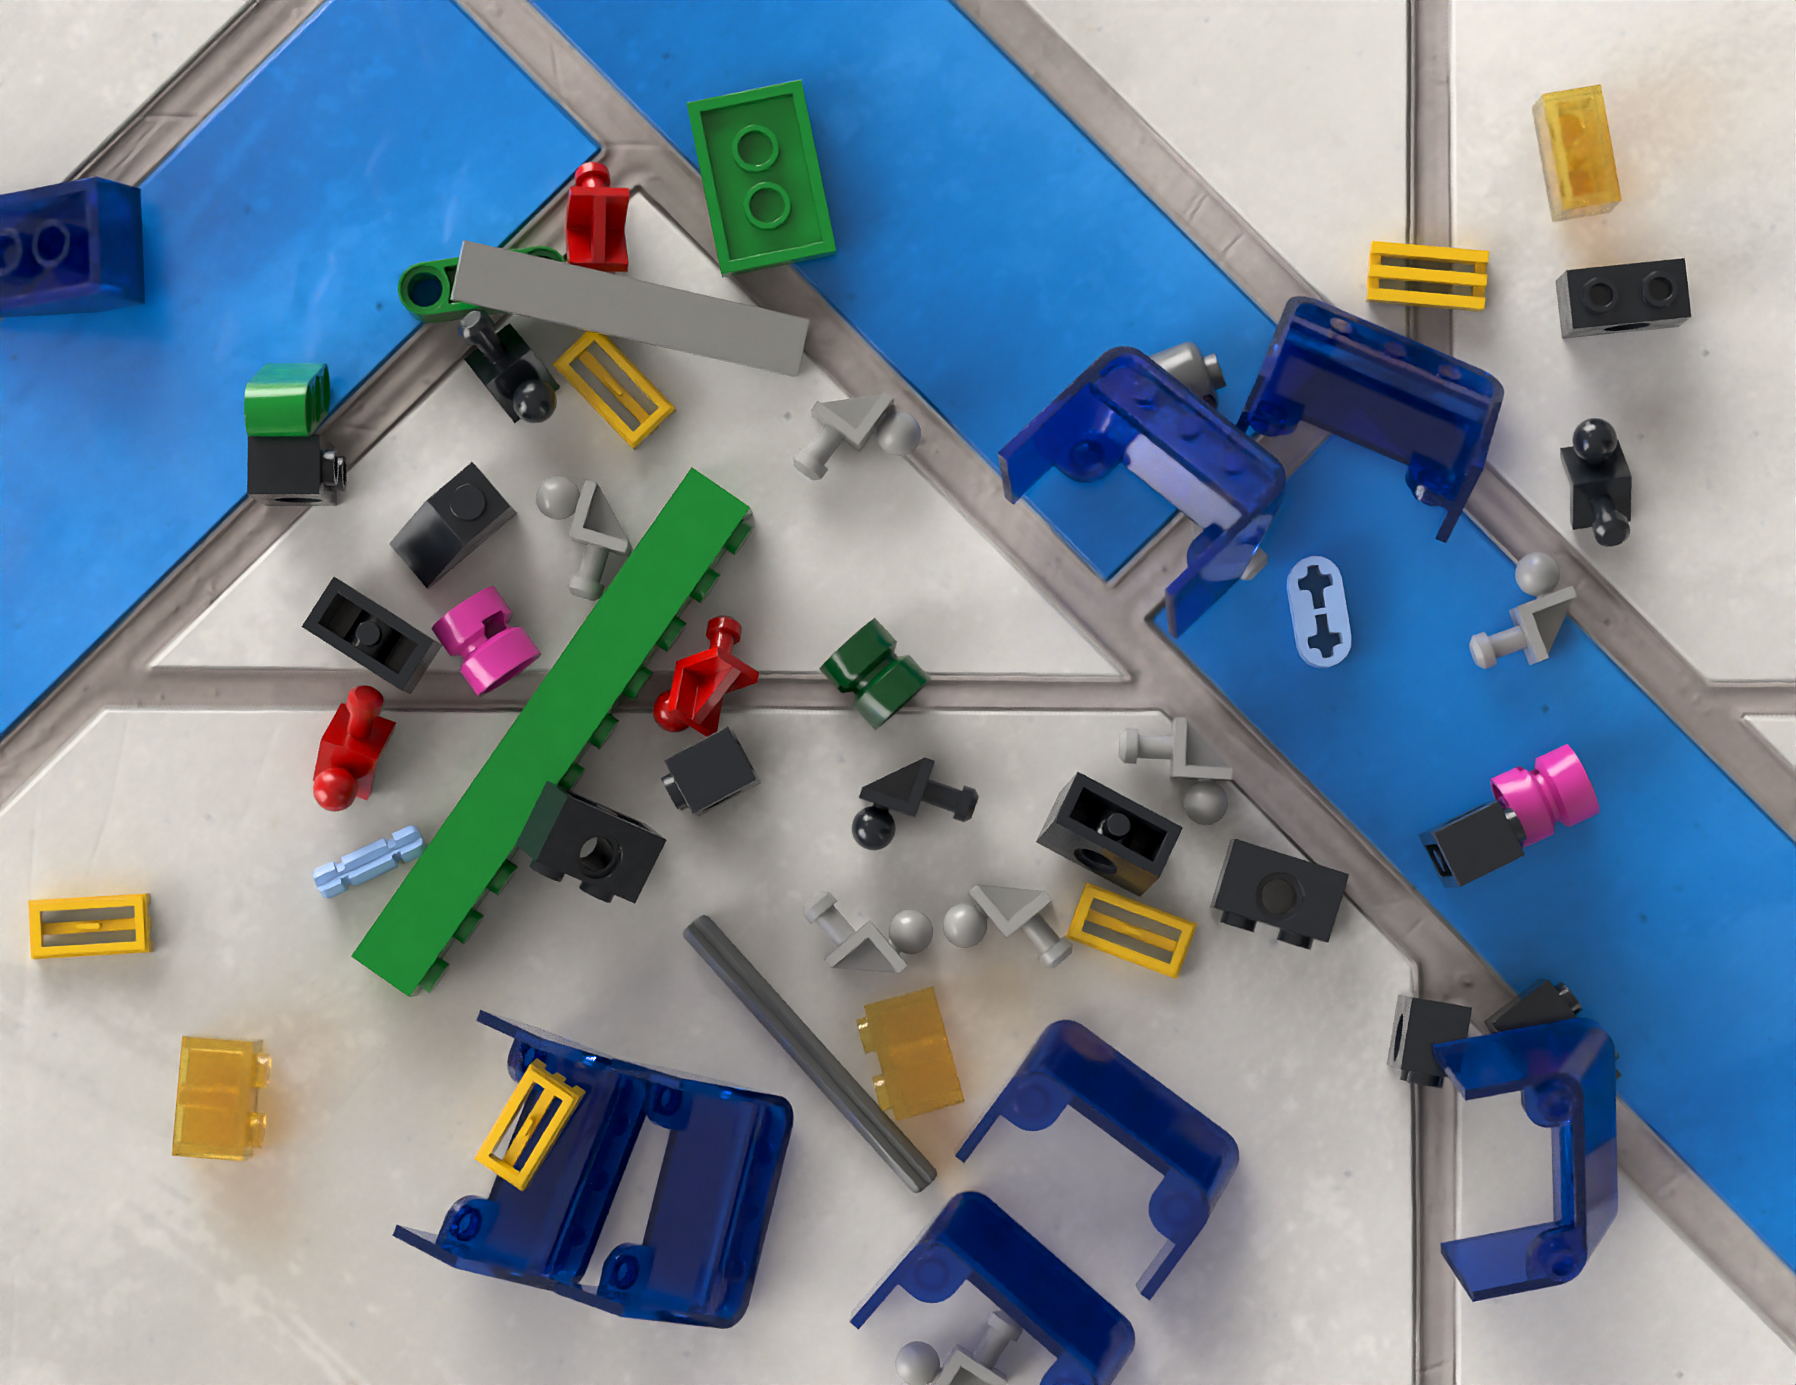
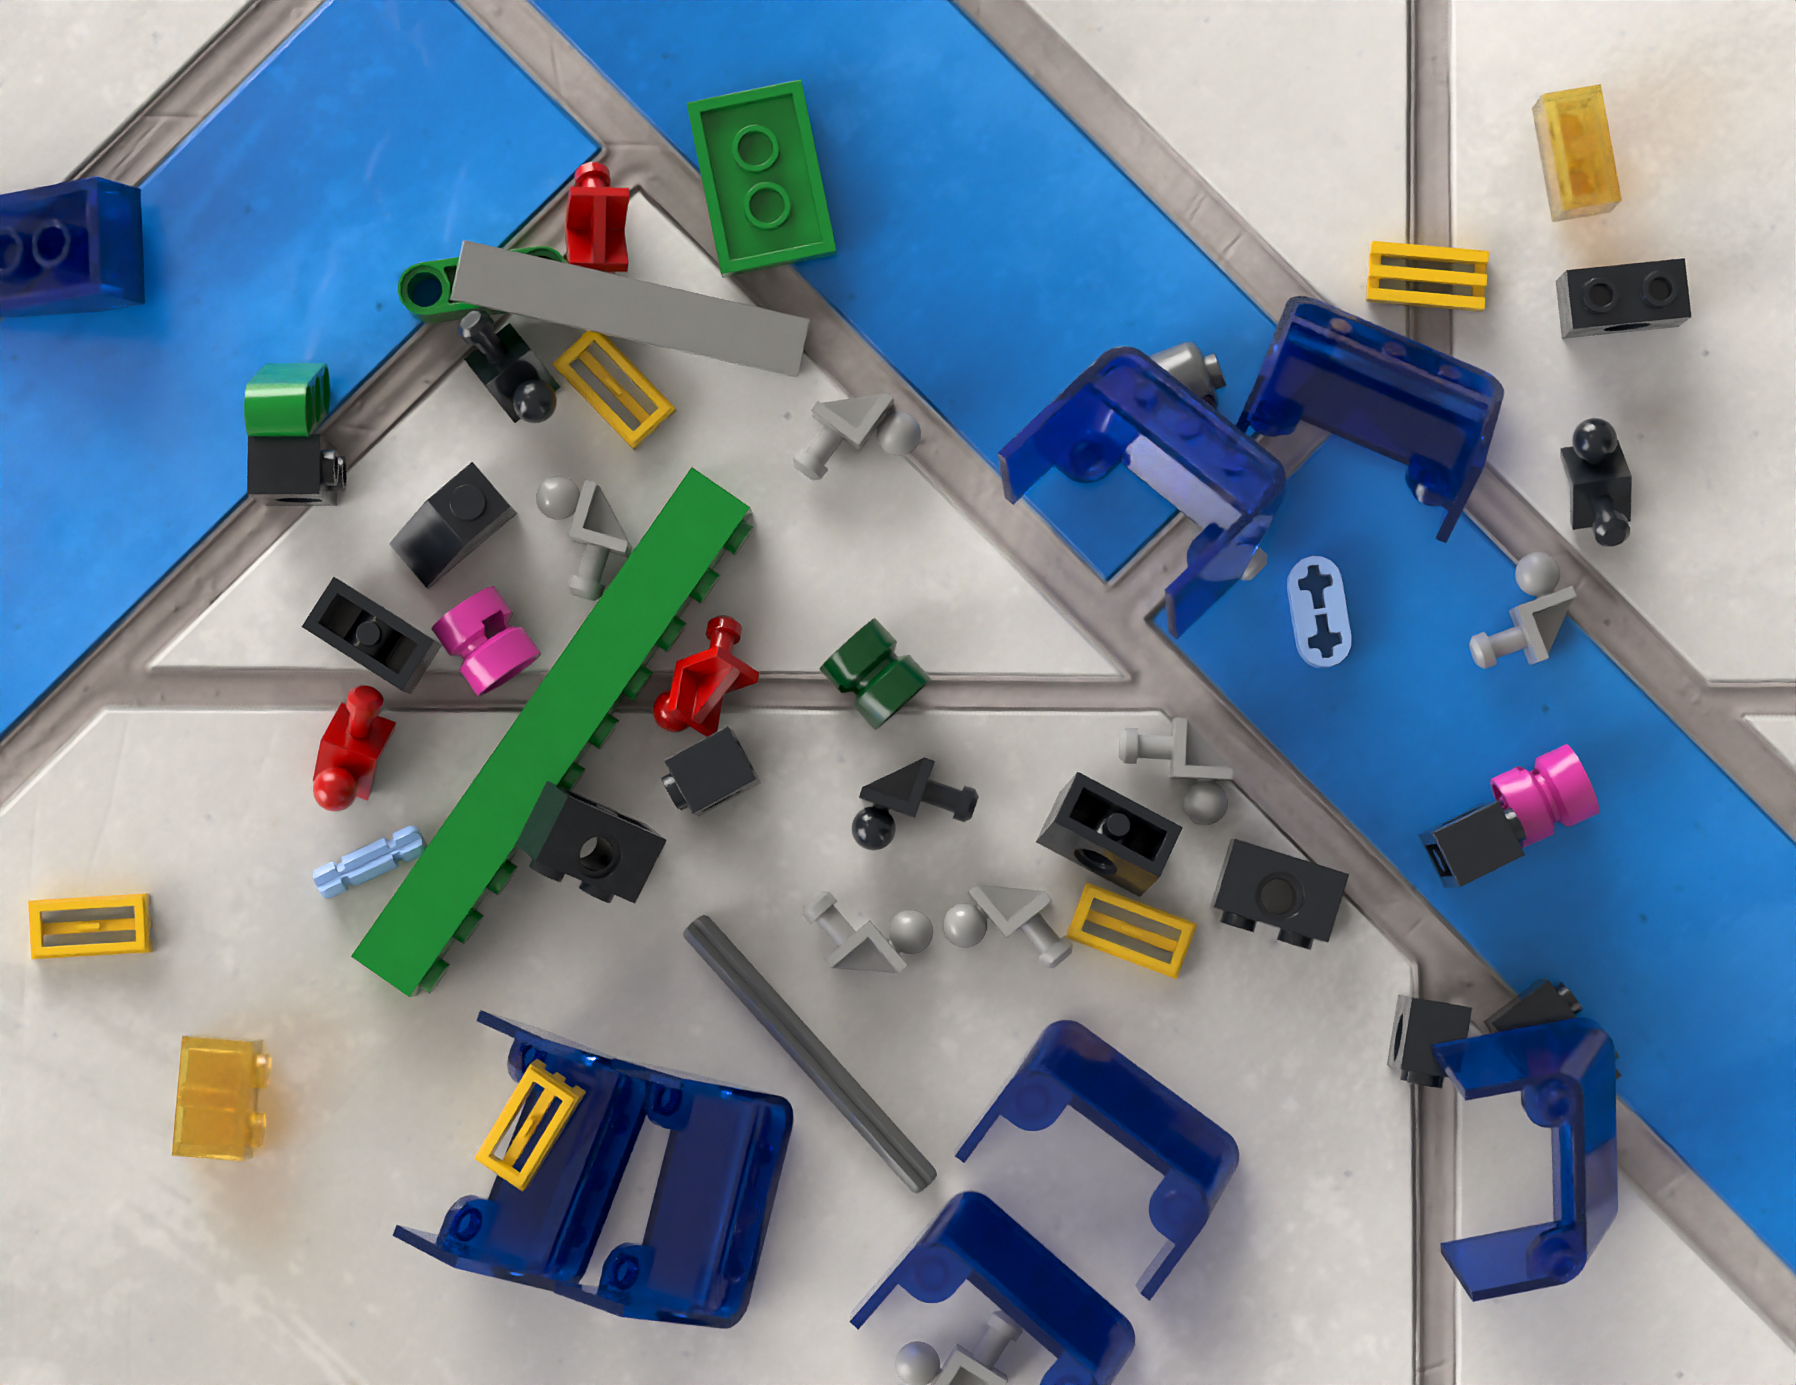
clear yellow brick [856,985,965,1121] -> none

